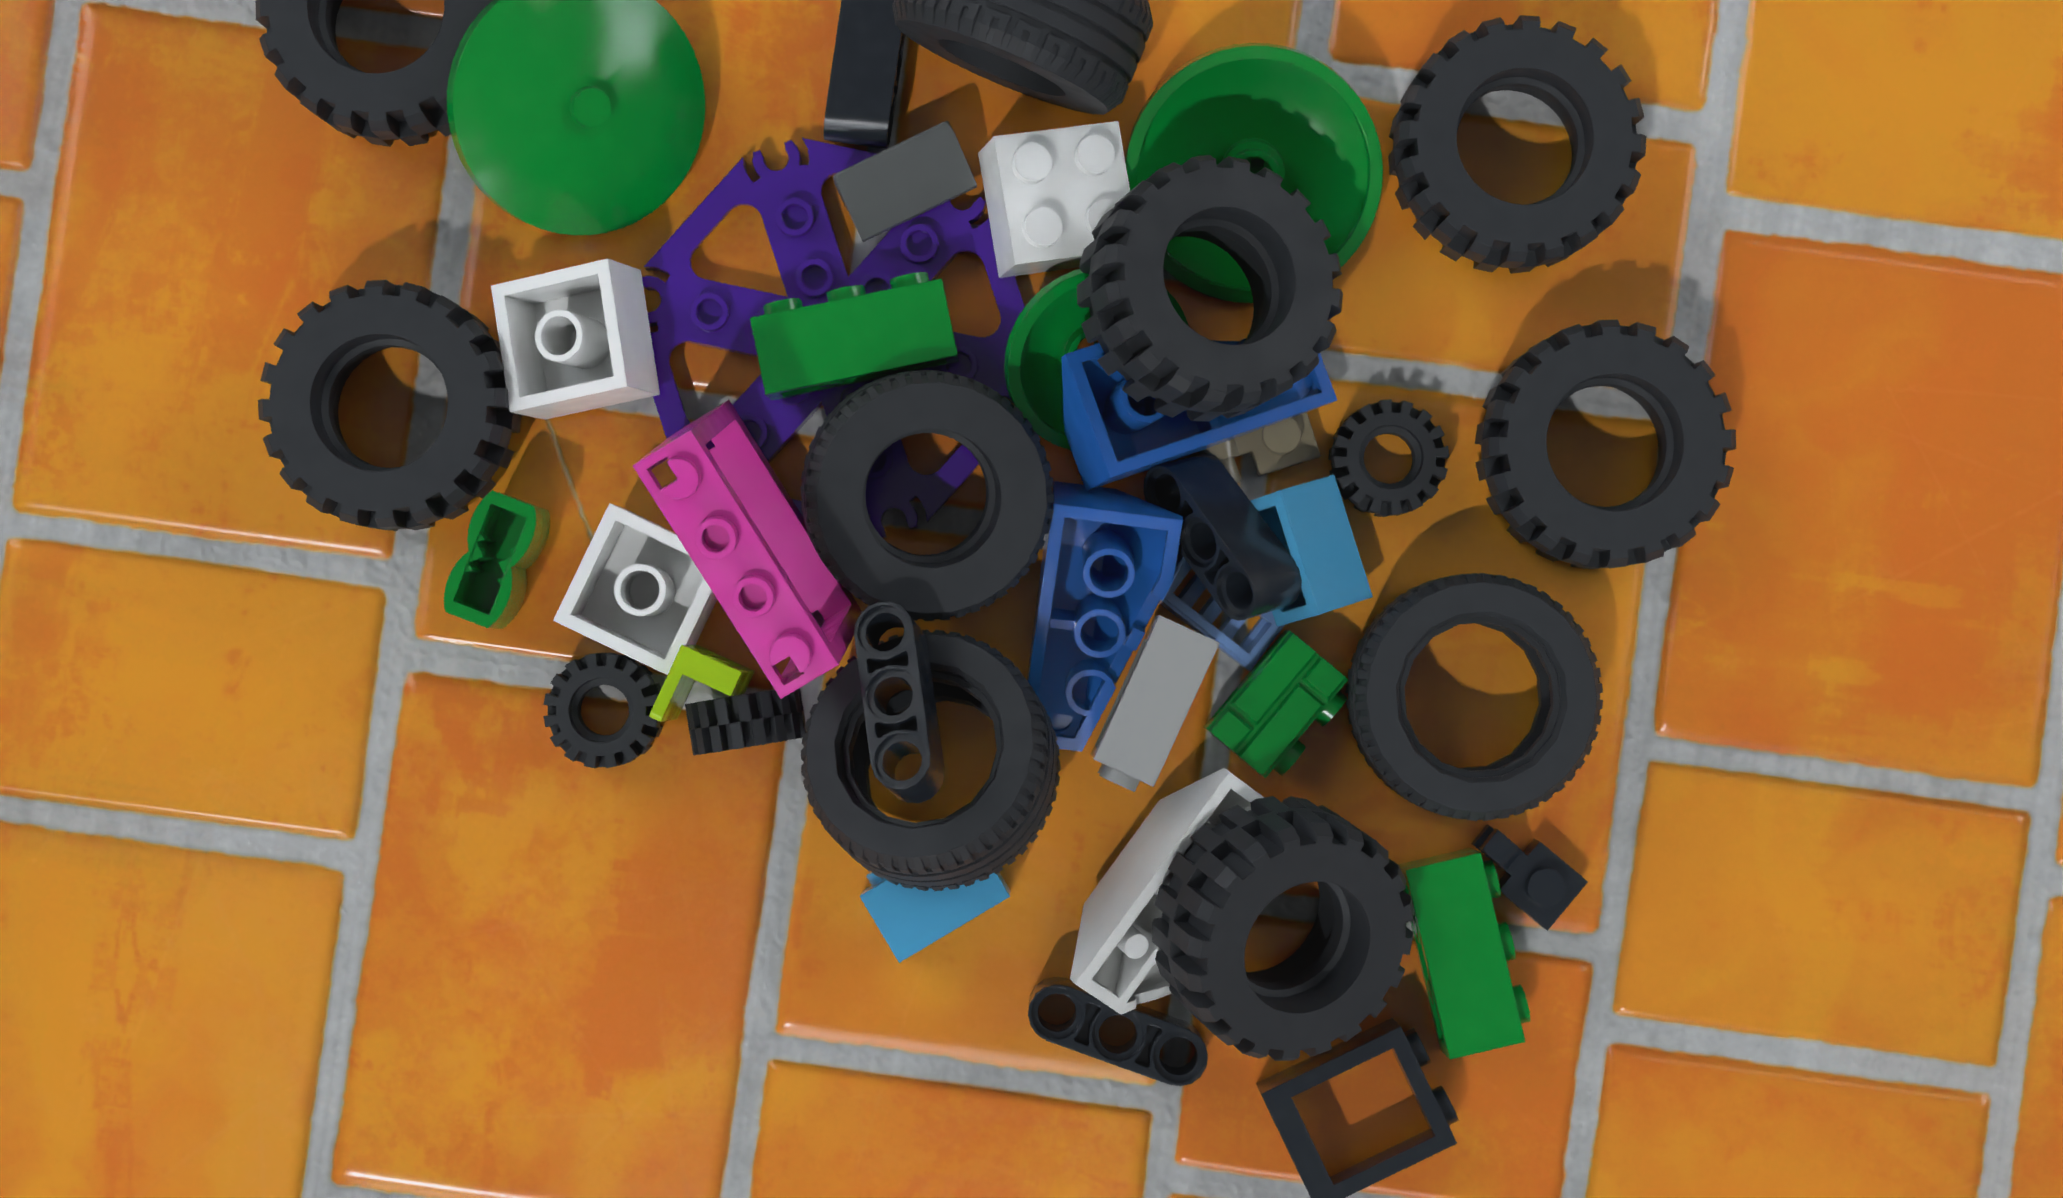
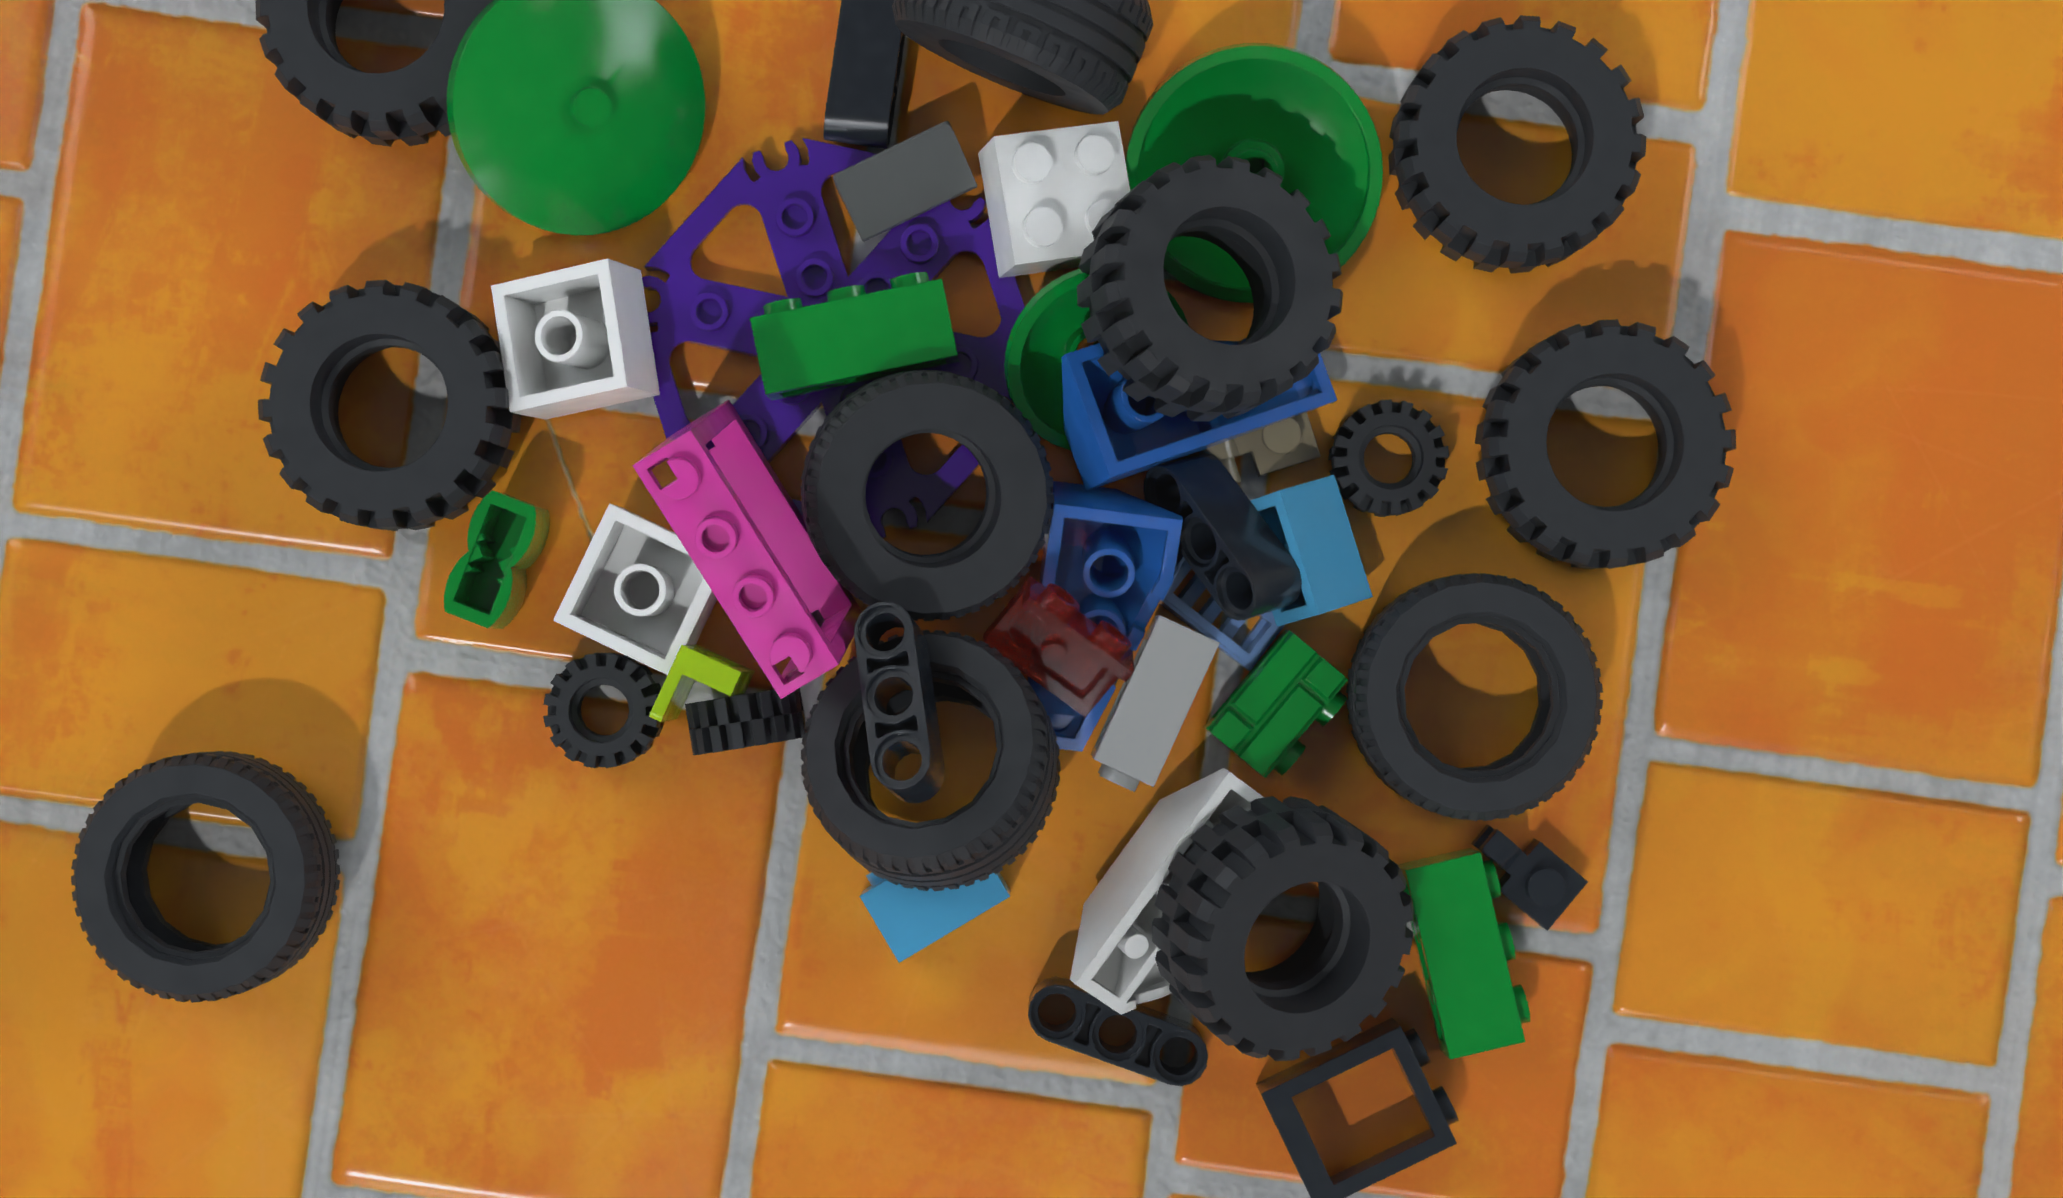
none -> black tyre [71,751,341,1003]
none -> clear red bracket [983,576,1134,717]

